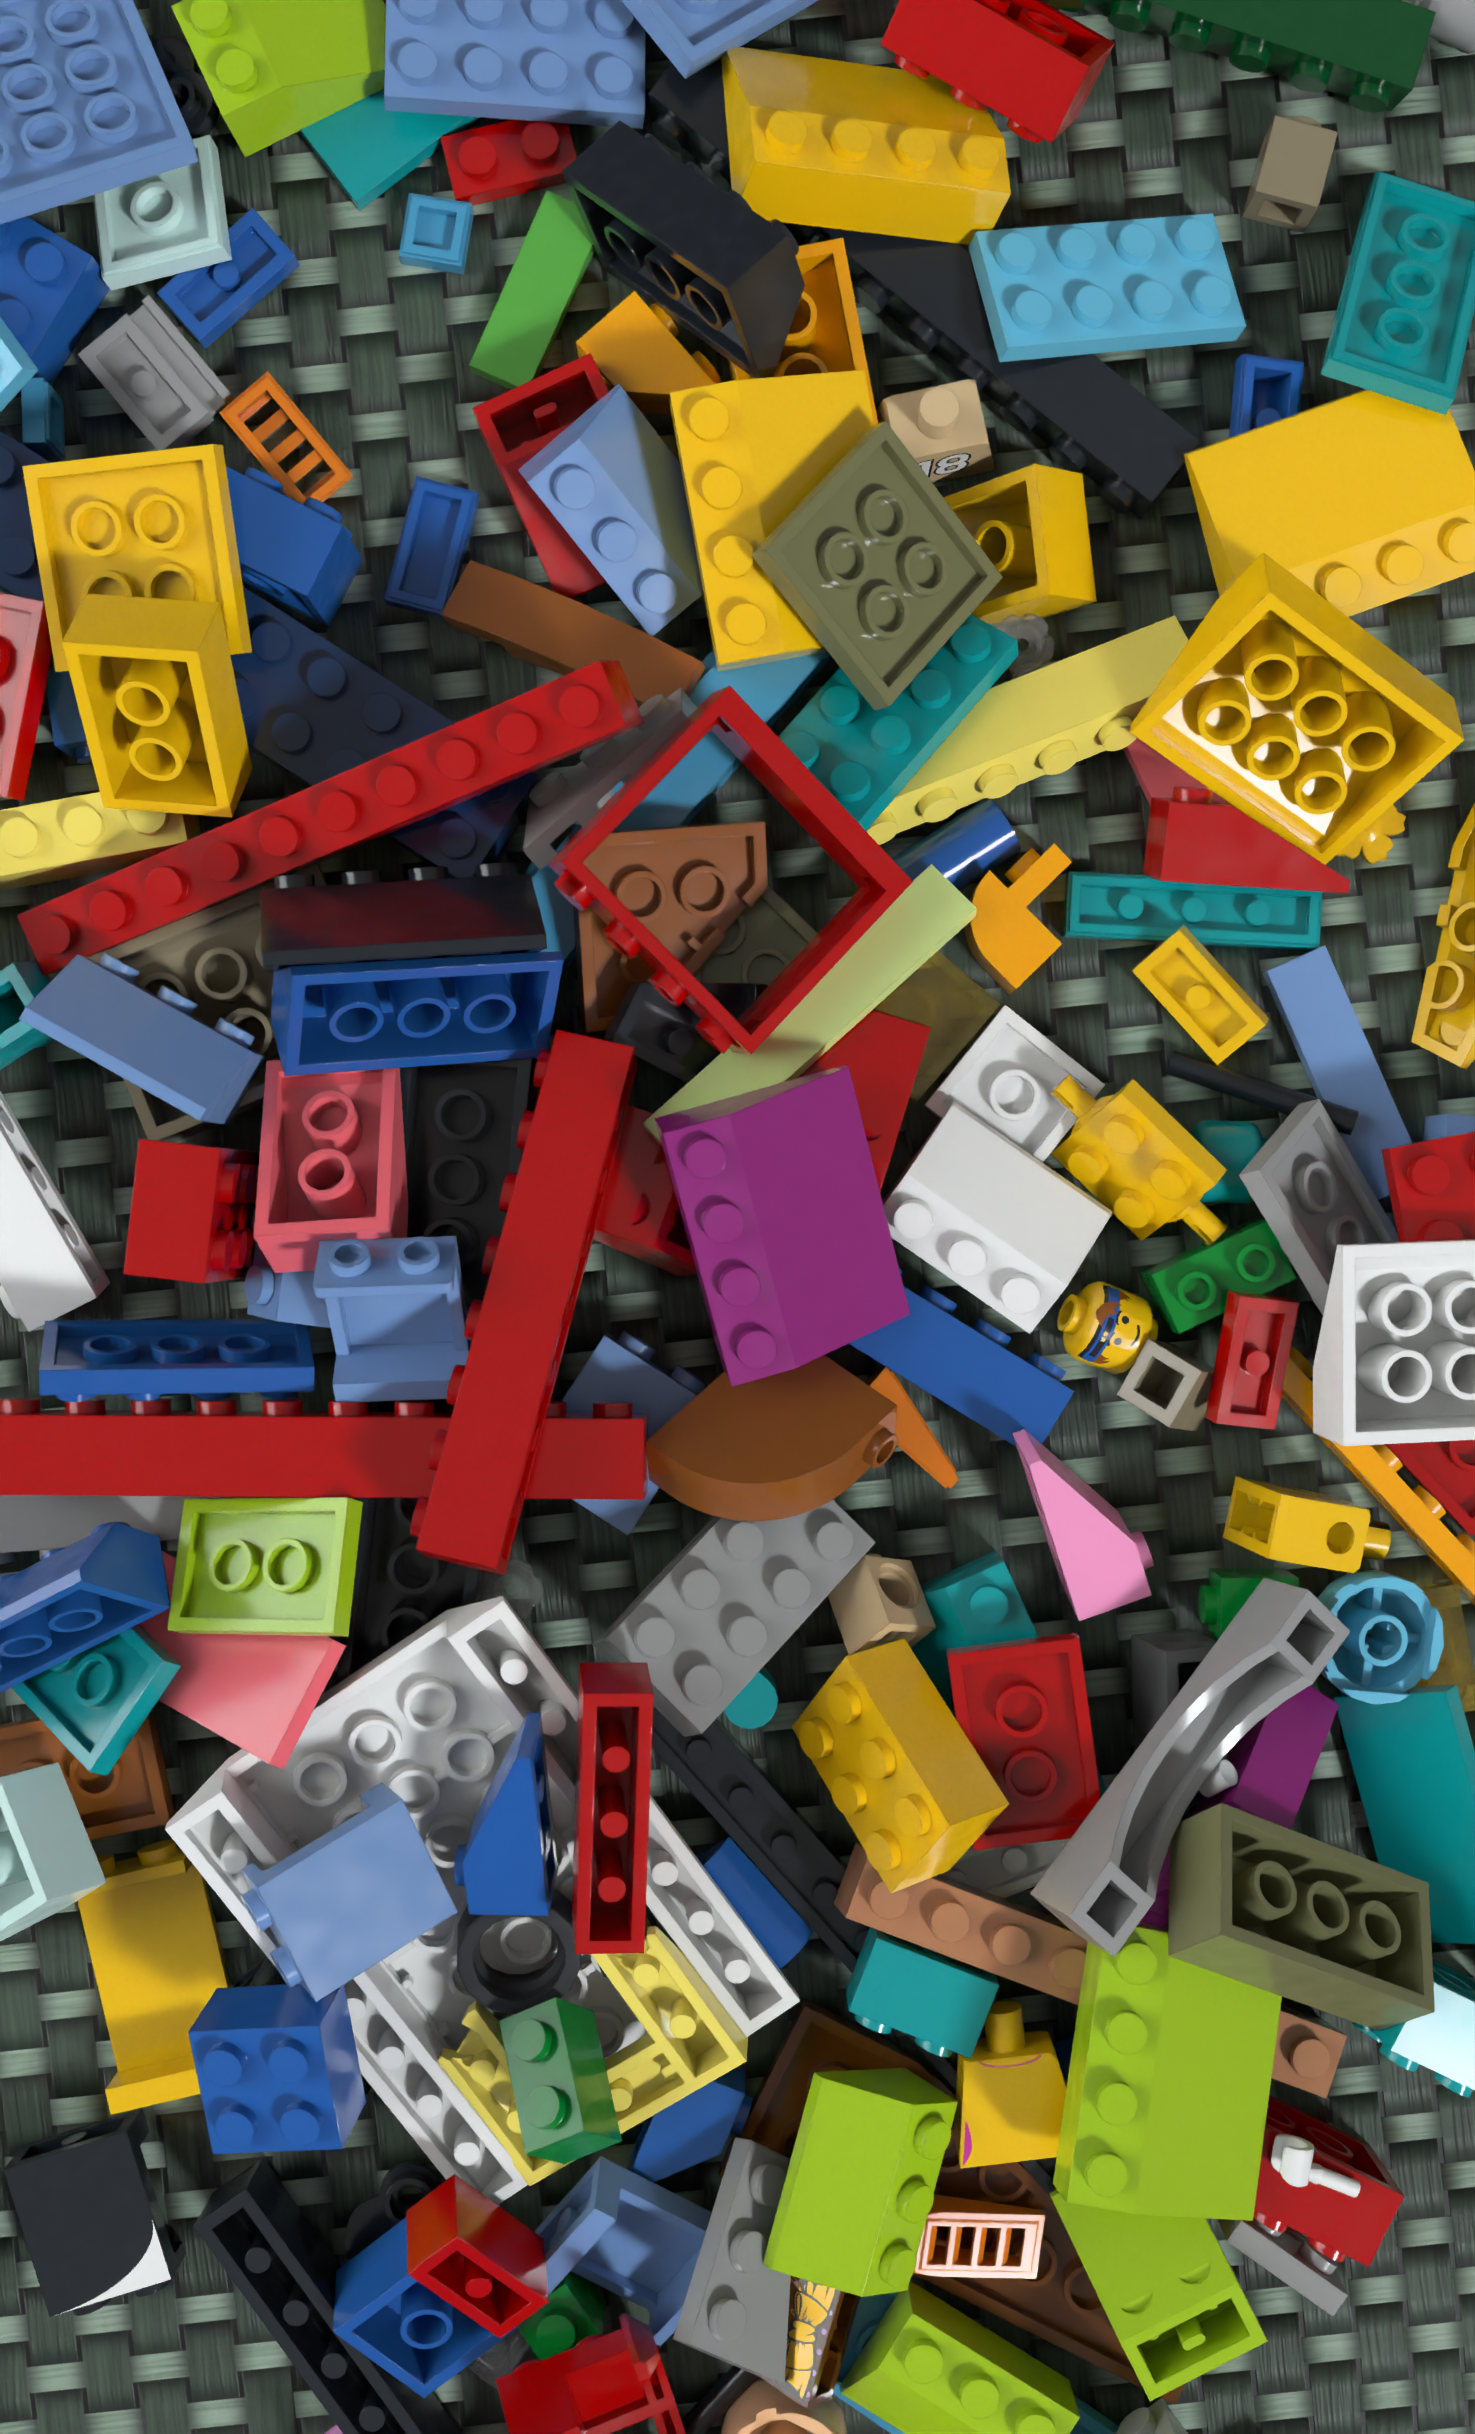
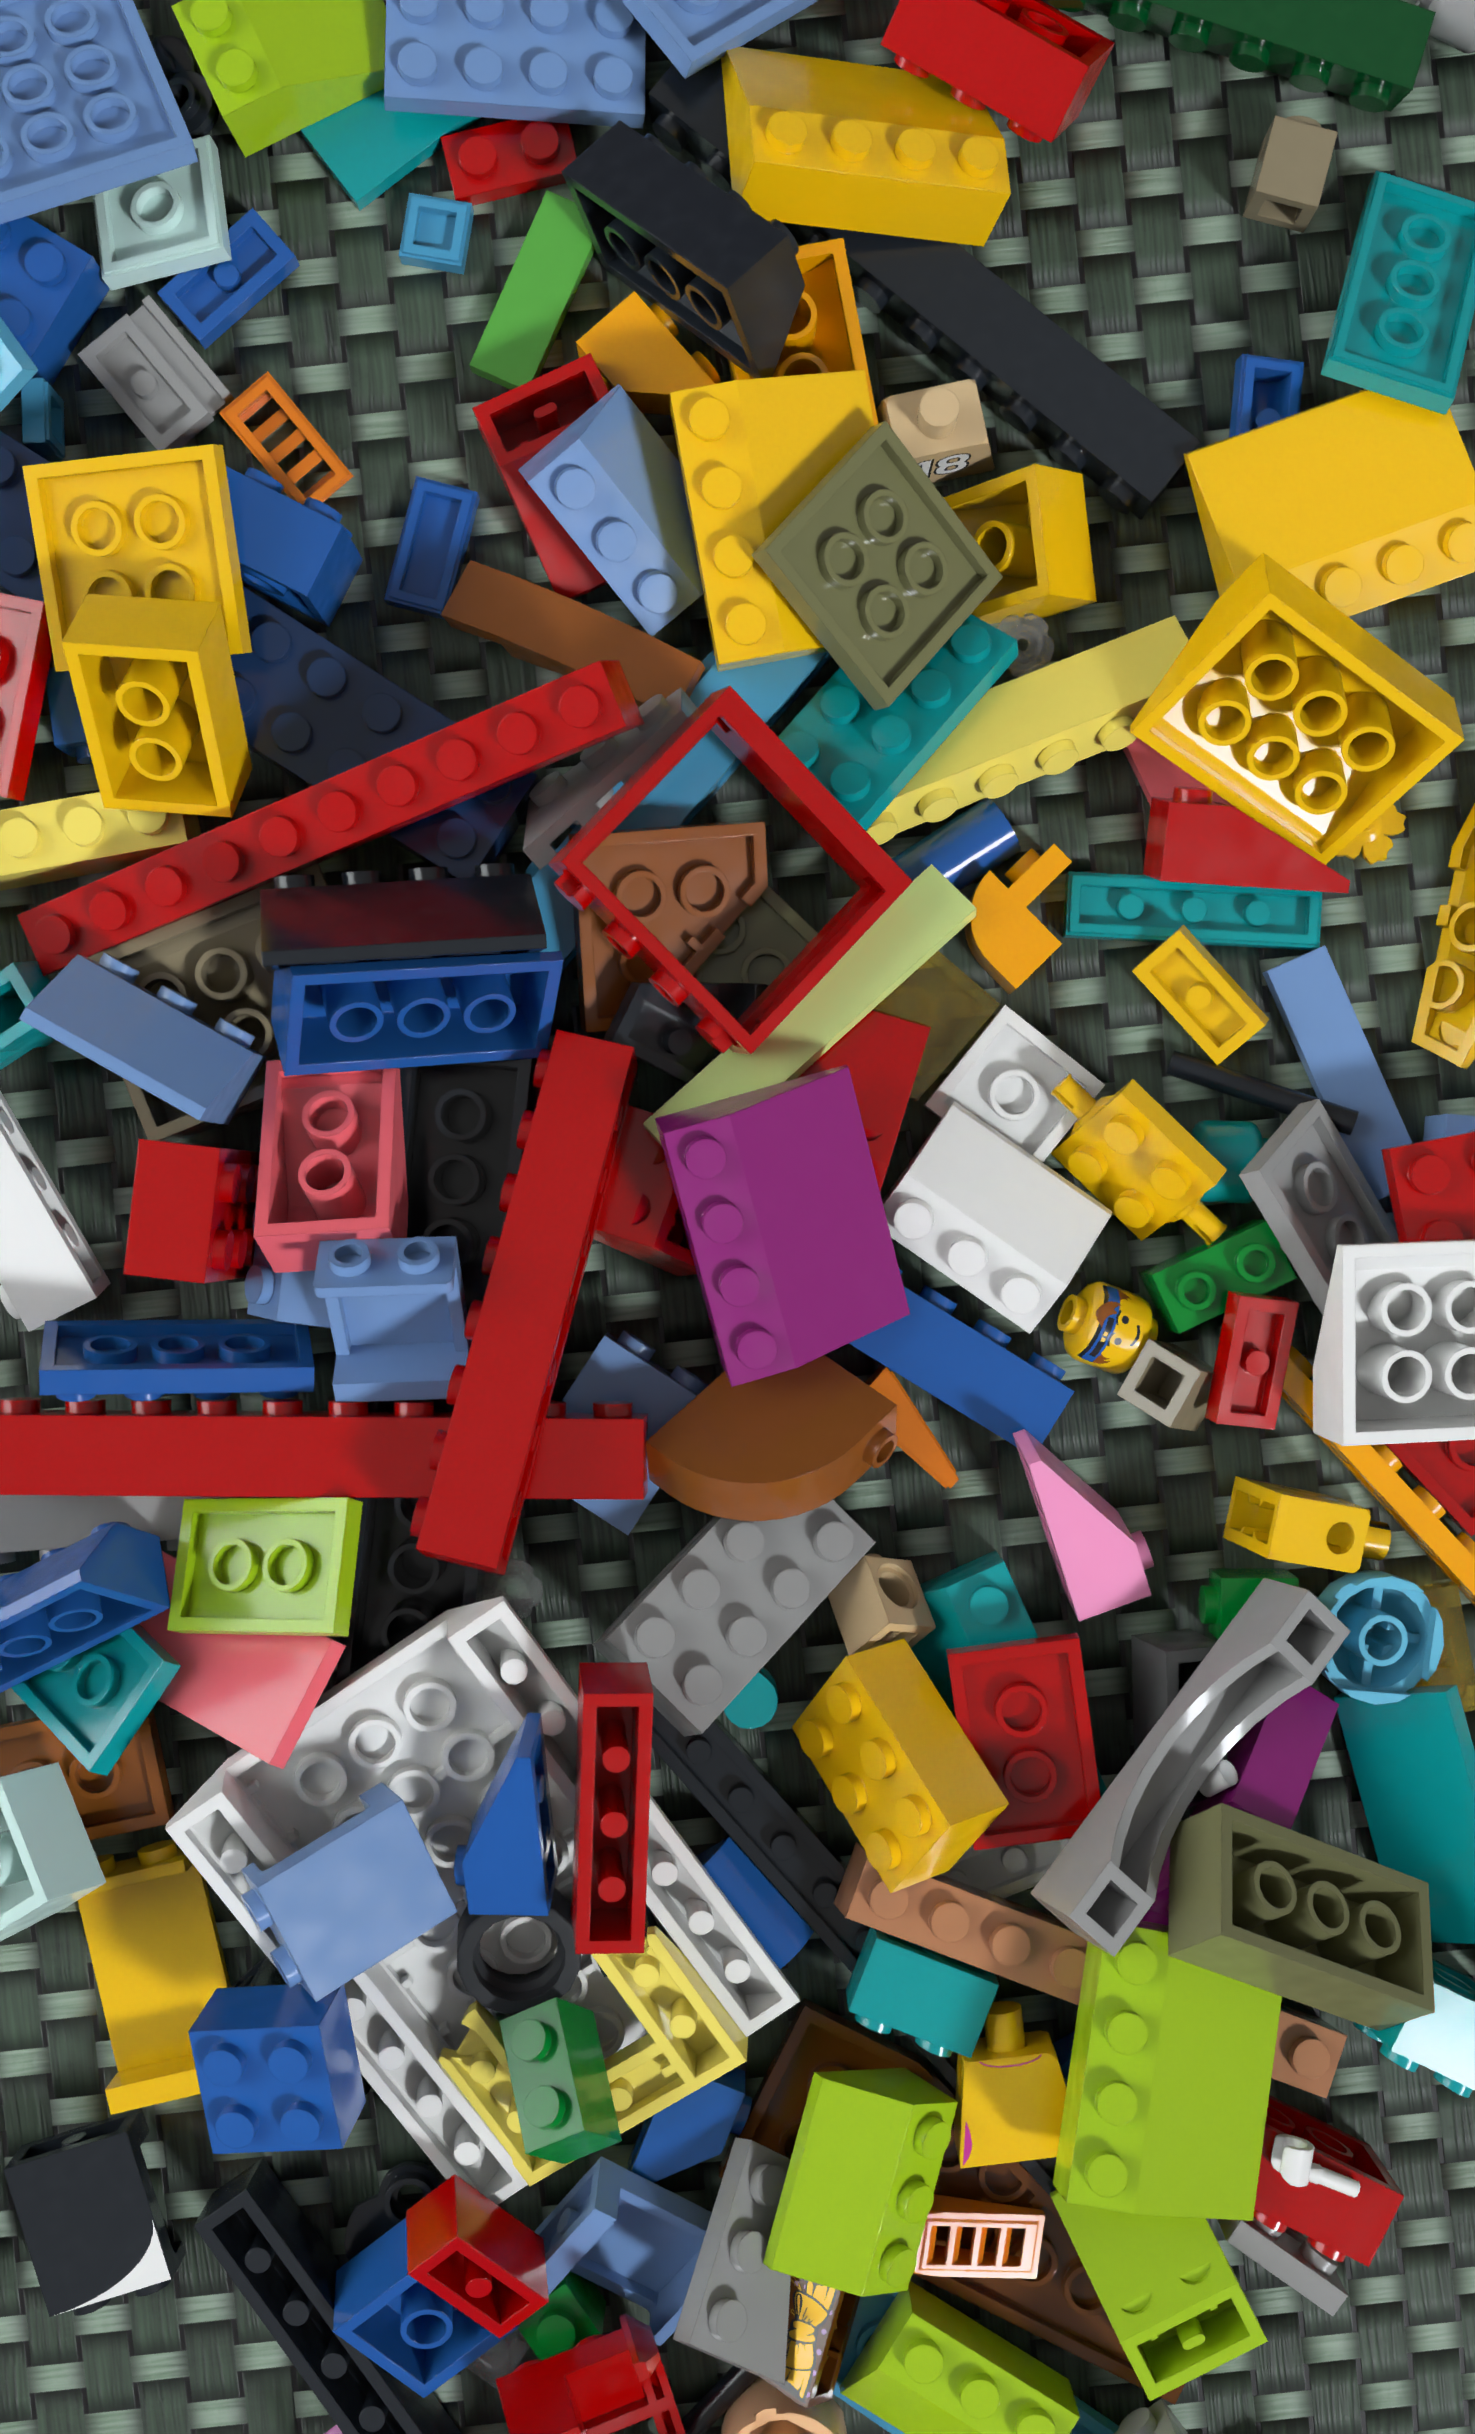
medium azure plate [968,213,1246,362] -> none

